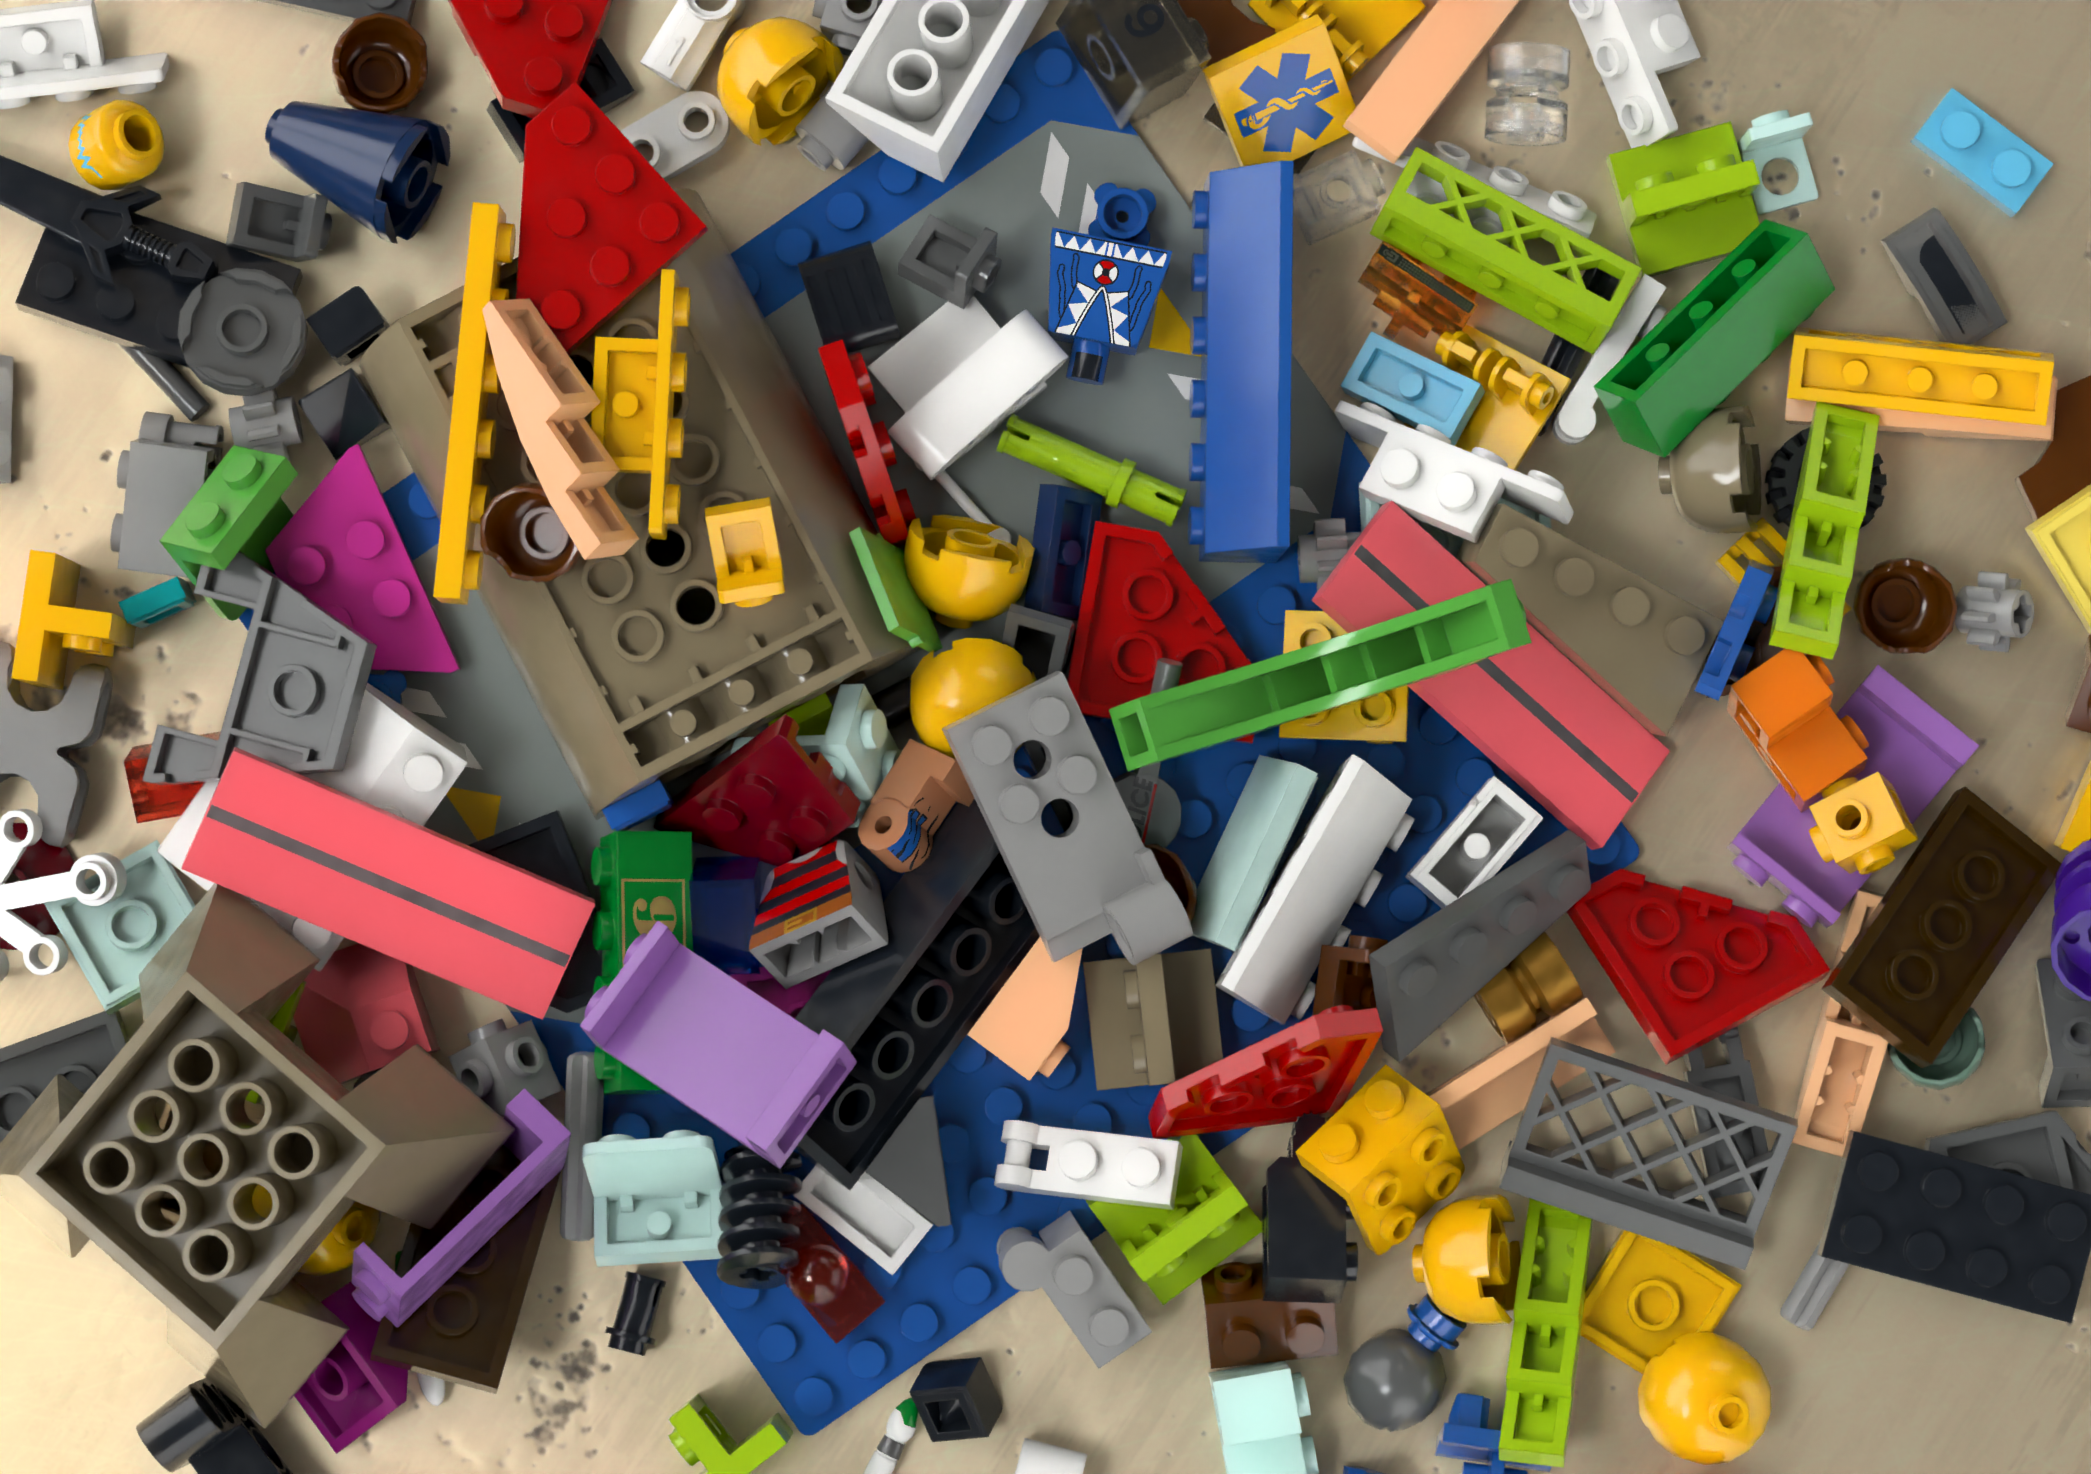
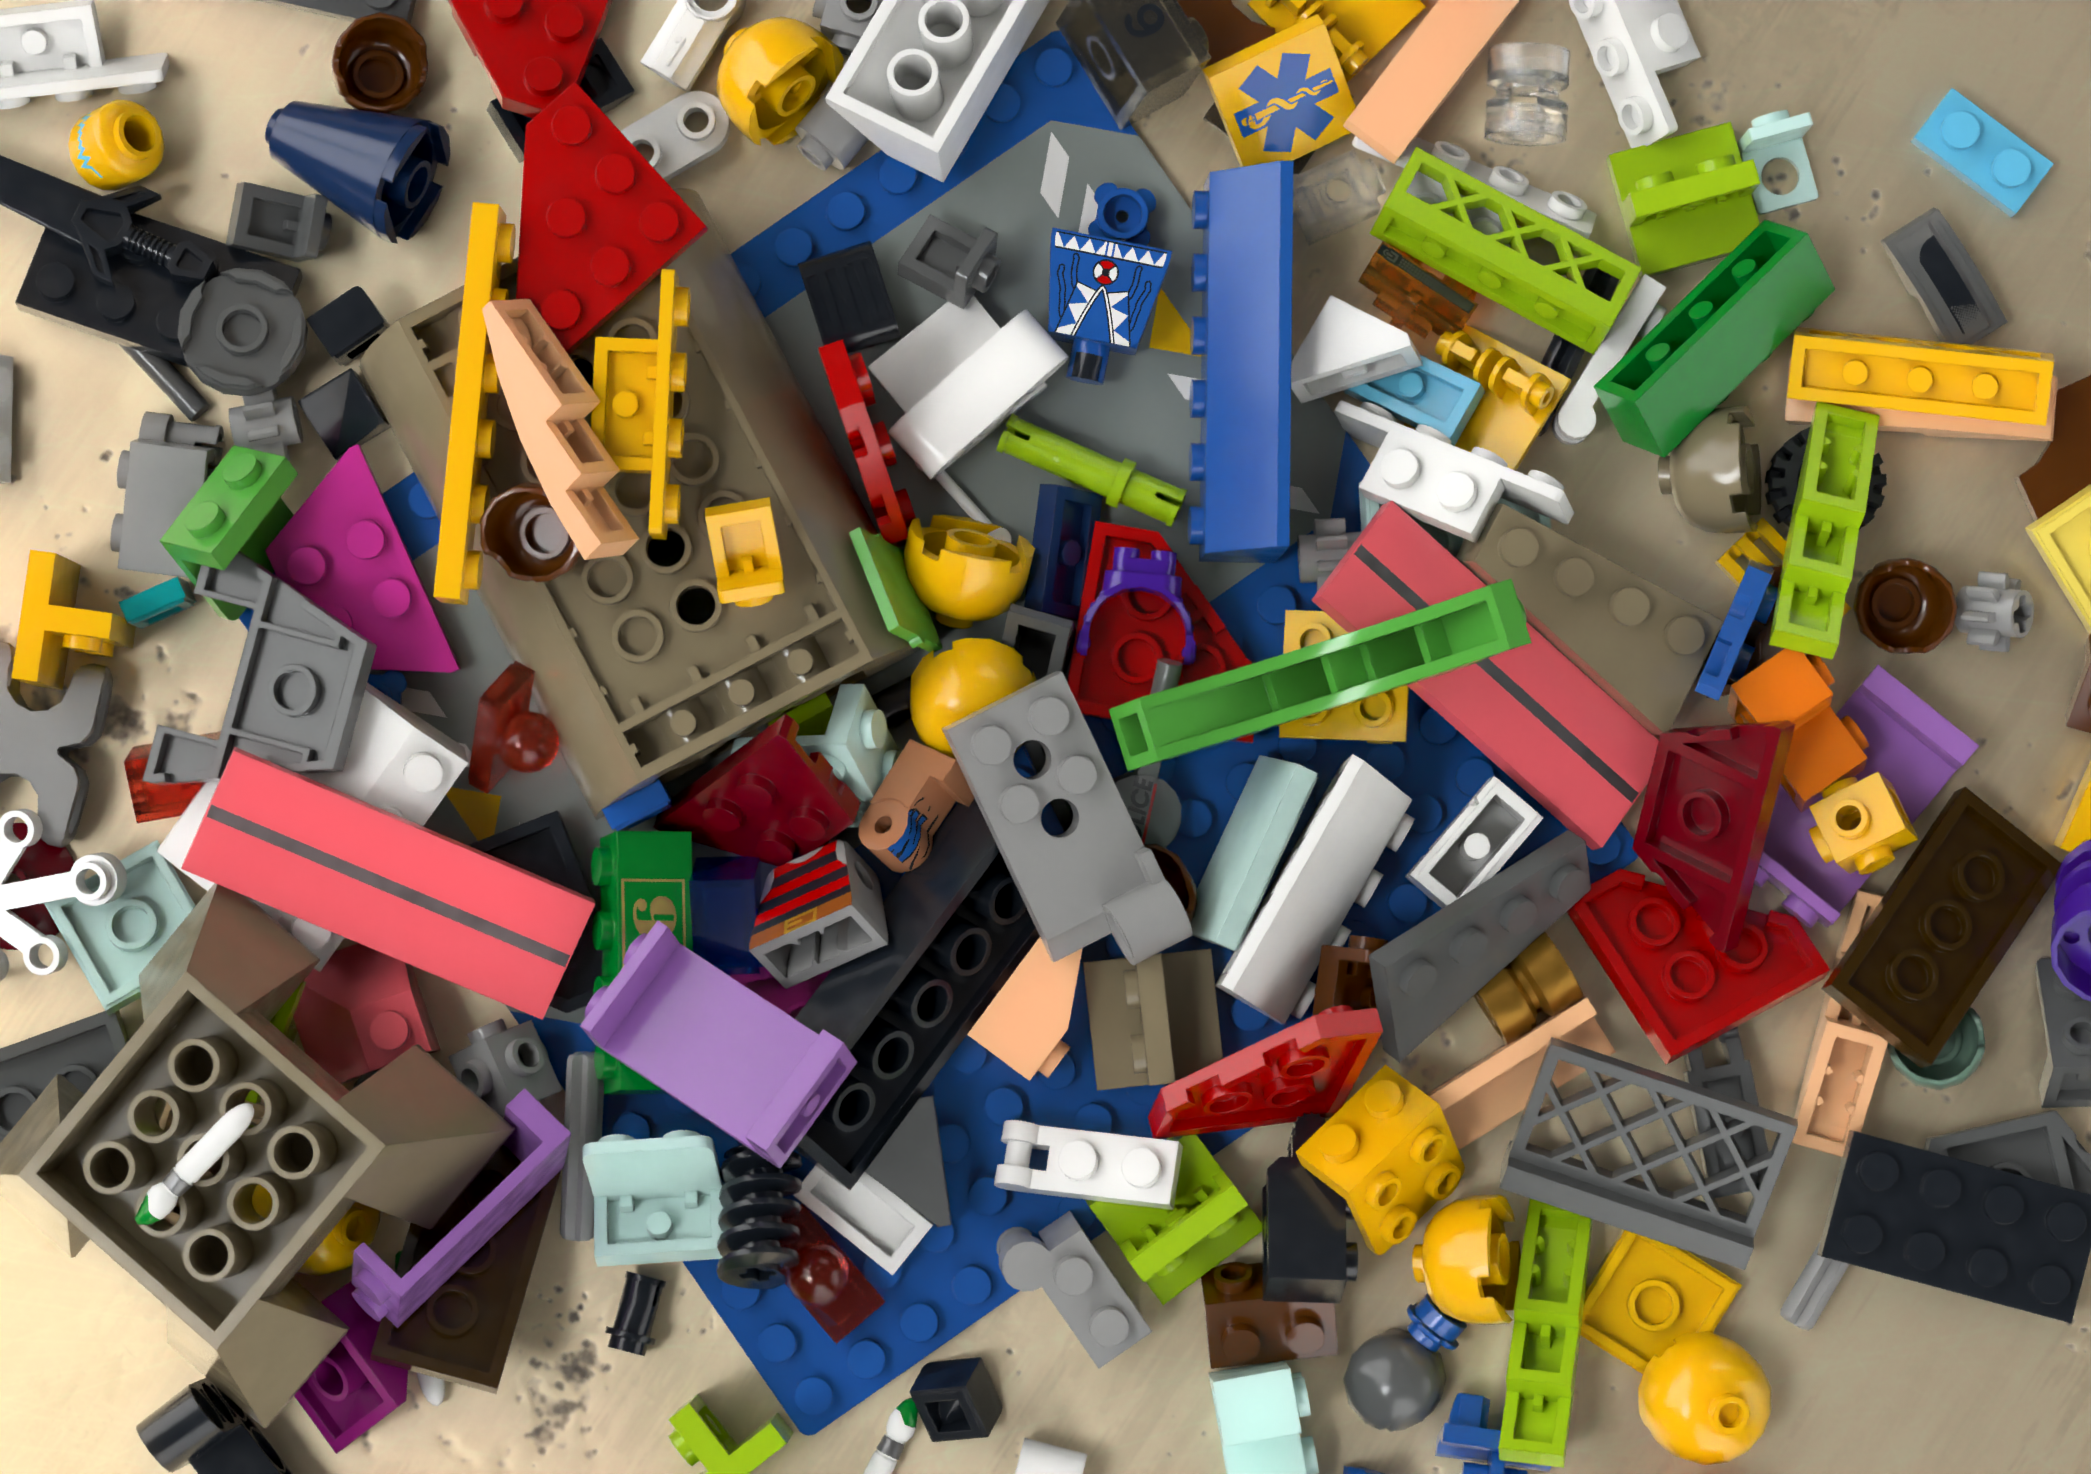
none -> white piece [135,1103,254,1225]
none -> clear red tile [468,661,559,794]
none -> dark purple helmet [1076,547,1197,665]
none -> white slope [1291,295,1423,404]
none -> dark red wing [1632,720,1796,953]

